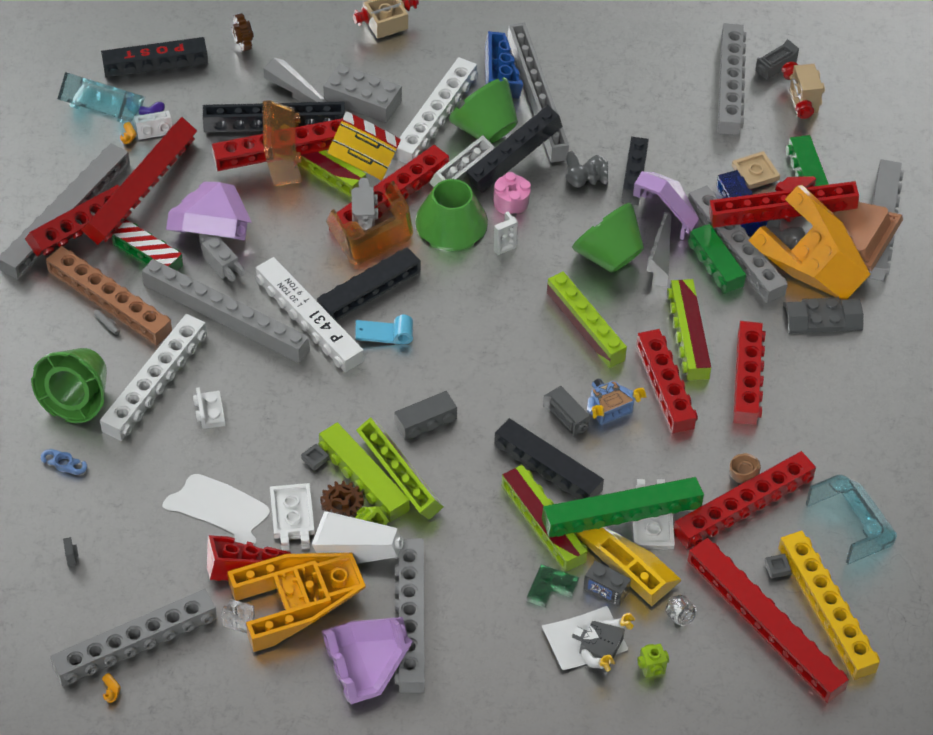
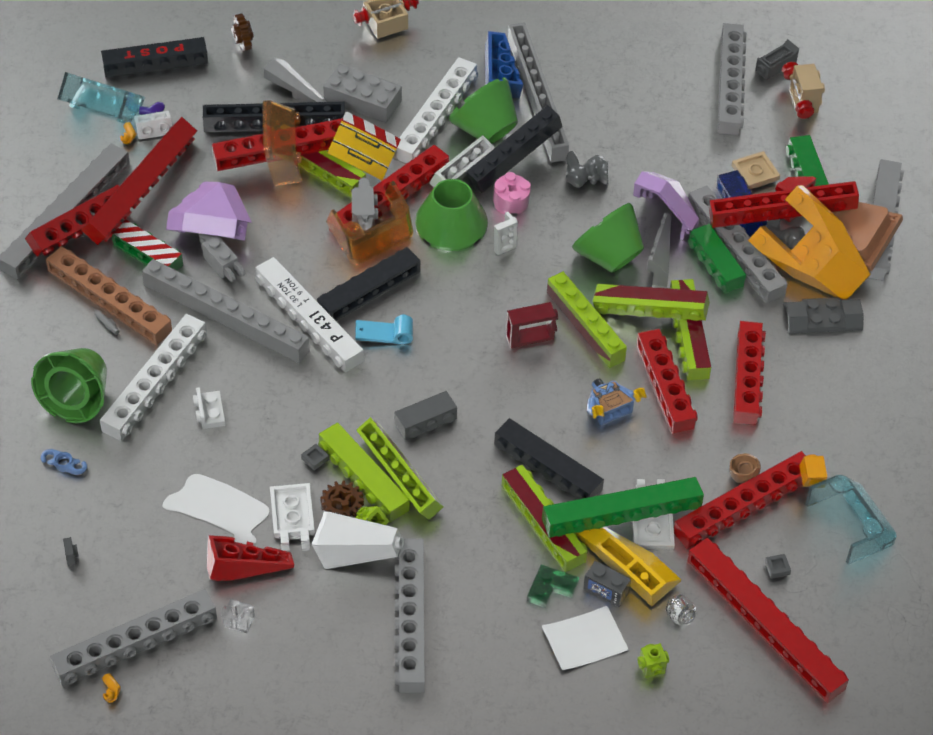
light orange wedge [228,553,366,652] -> none
lavender panel [322,617,413,704] -> none
dark grey window [543,386,590,436] -> none
torso [572,613,635,672] -> none
black brick [621,136,649,205] -> none
yellow brick [778,530,880,680] -> none
none -> dark red window [506,302,558,348]
none -> lime brick [593,284,710,321]
none -> light orange brick [799,454,827,487]

